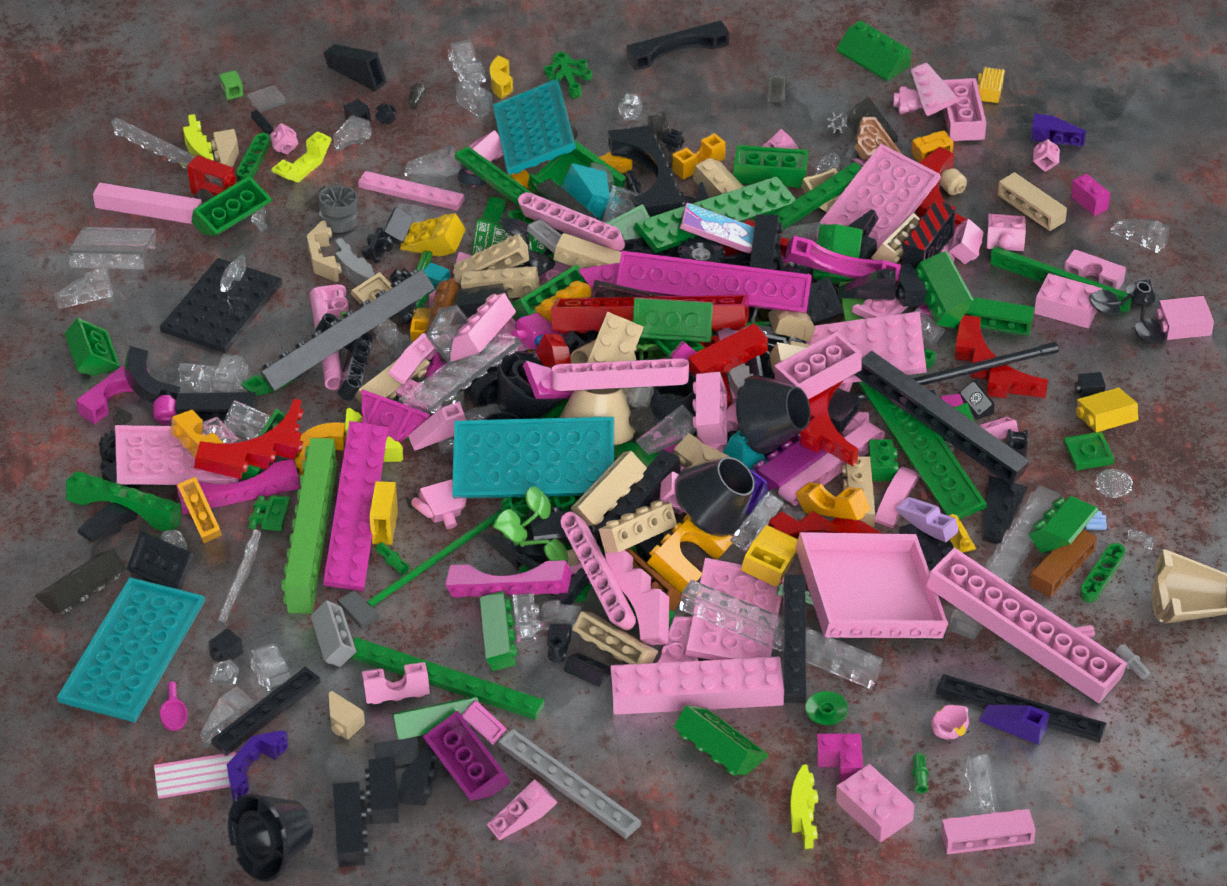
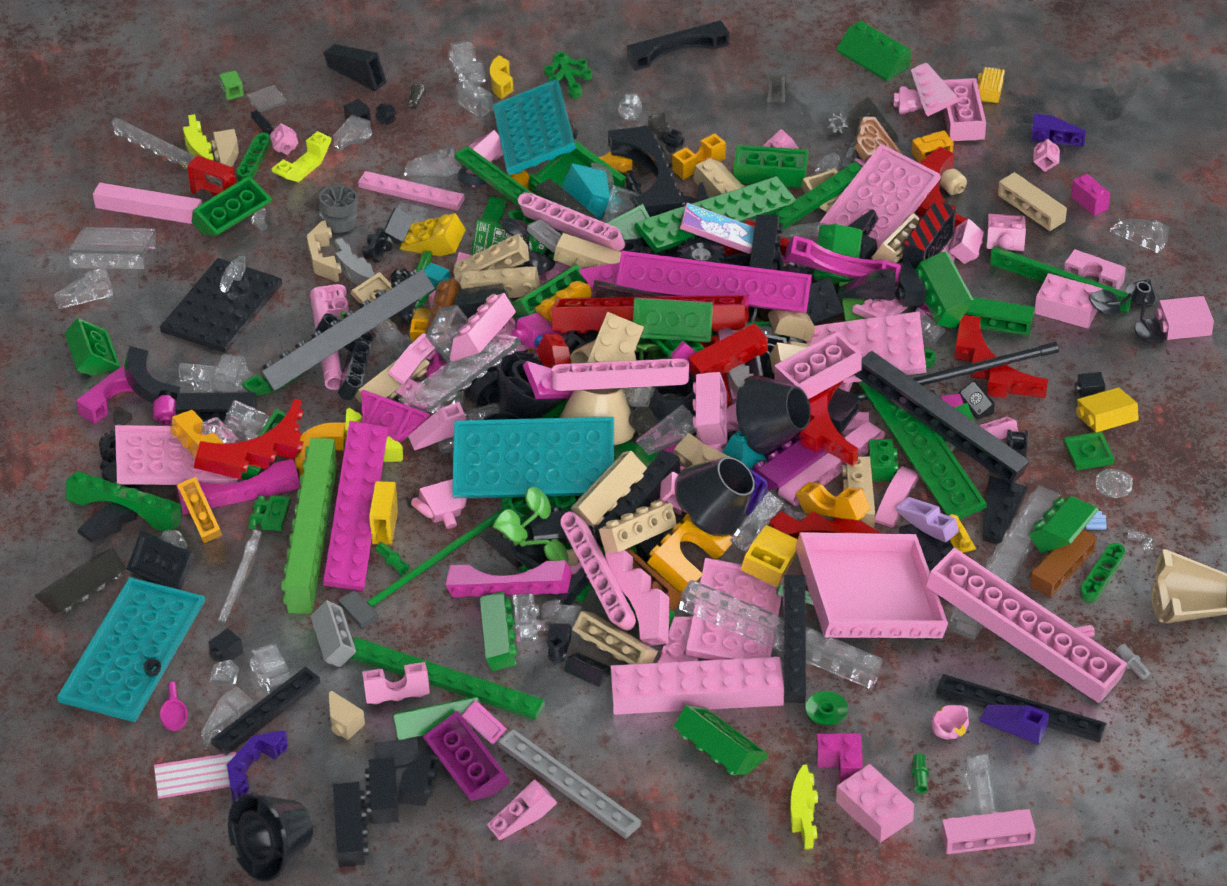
none -> black hinge [144,658,161,677]

